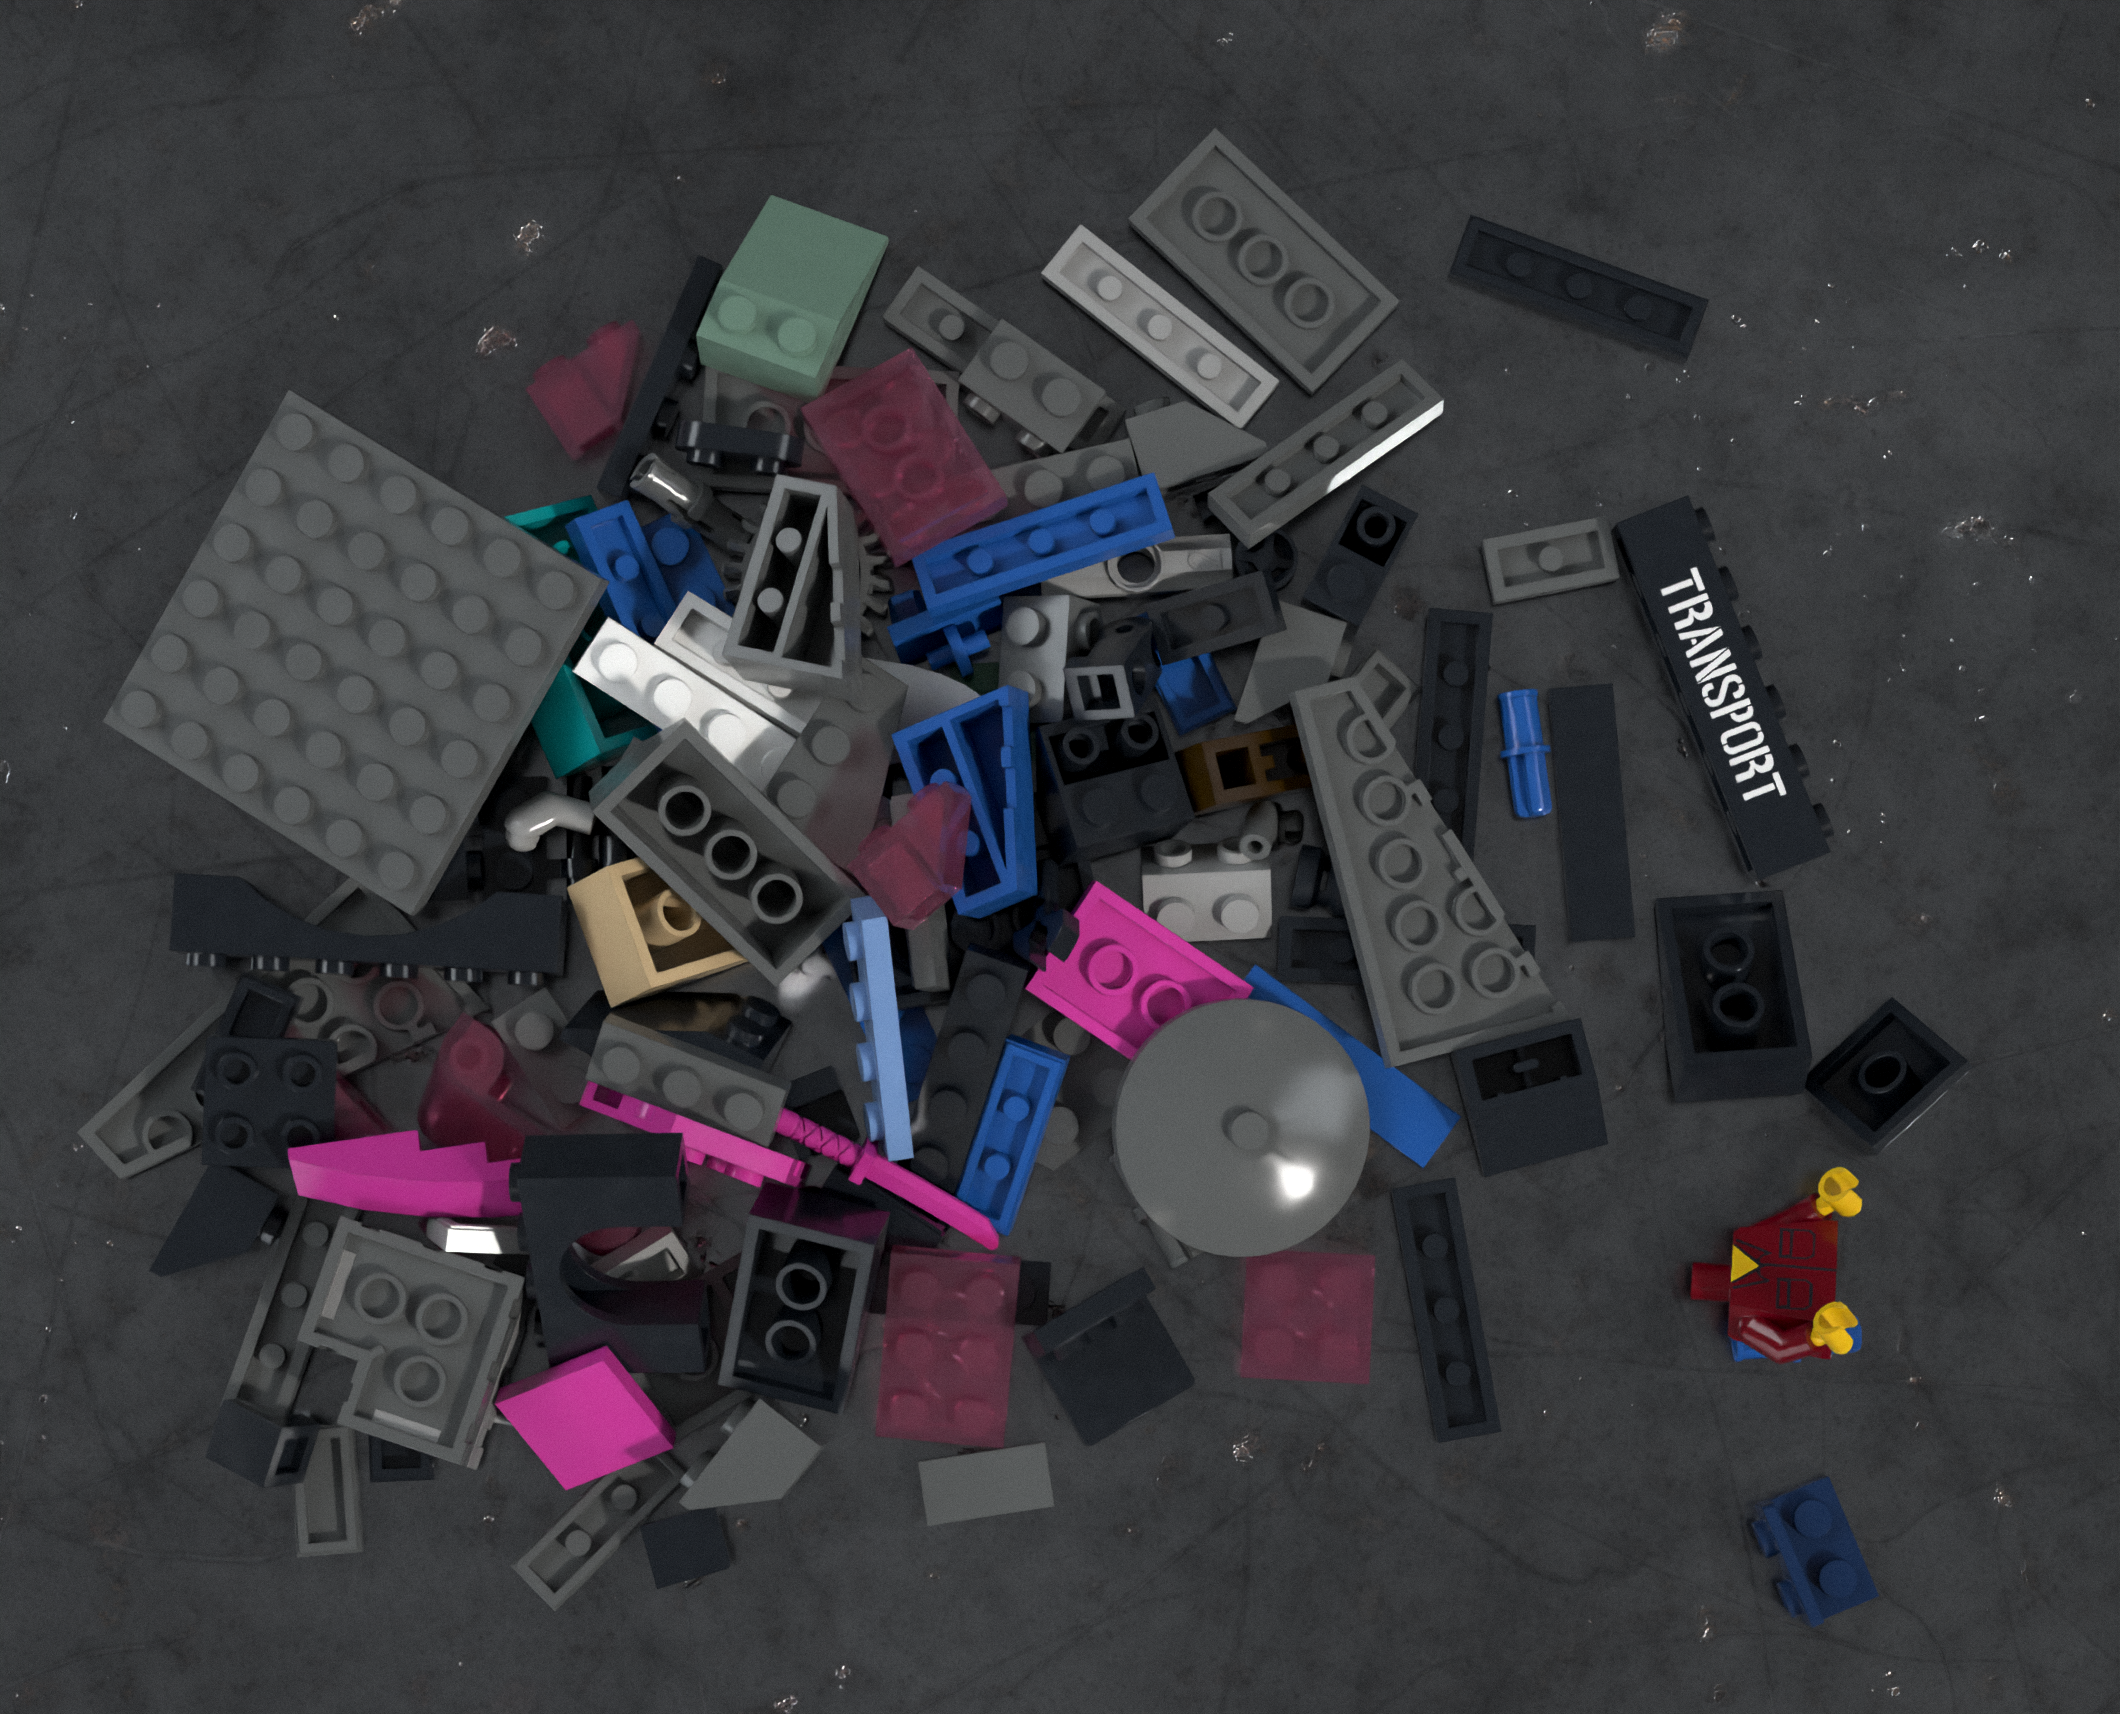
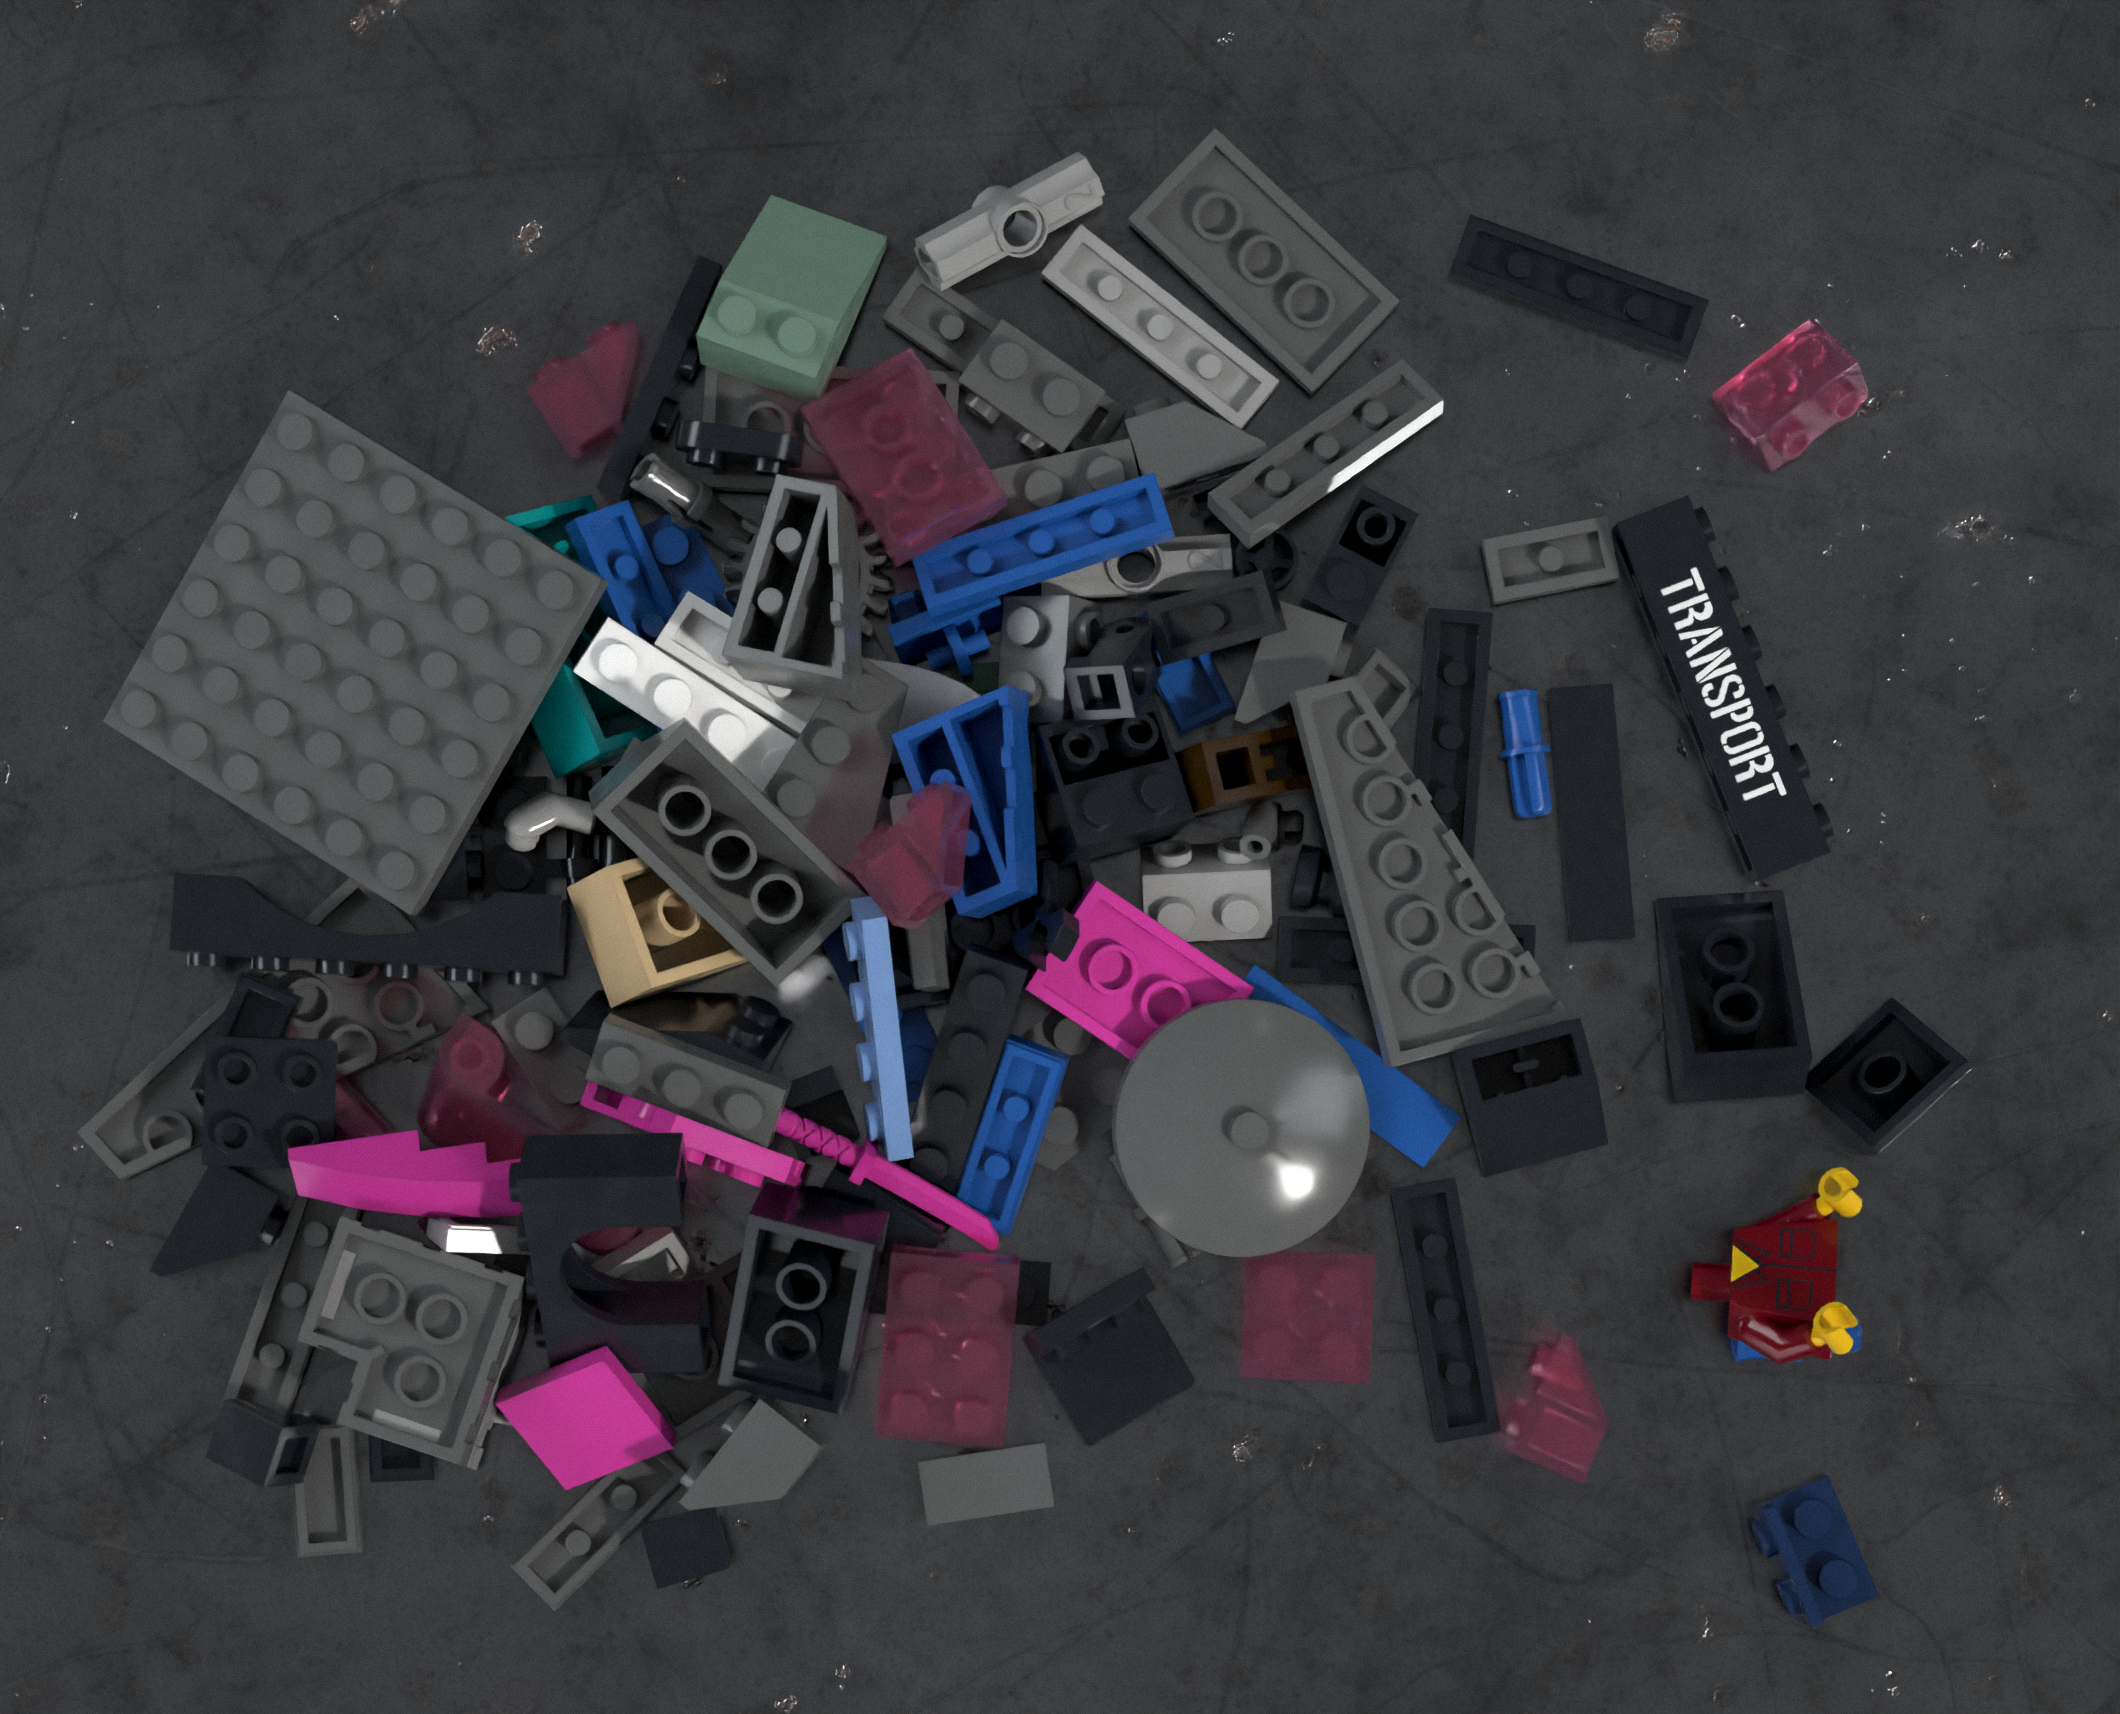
none -> light grey piece [914,152,1105,291]
none -> clear pink slope [1502,1332,1609,1484]
none -> clear pink bracket [1712,317,1869,471]

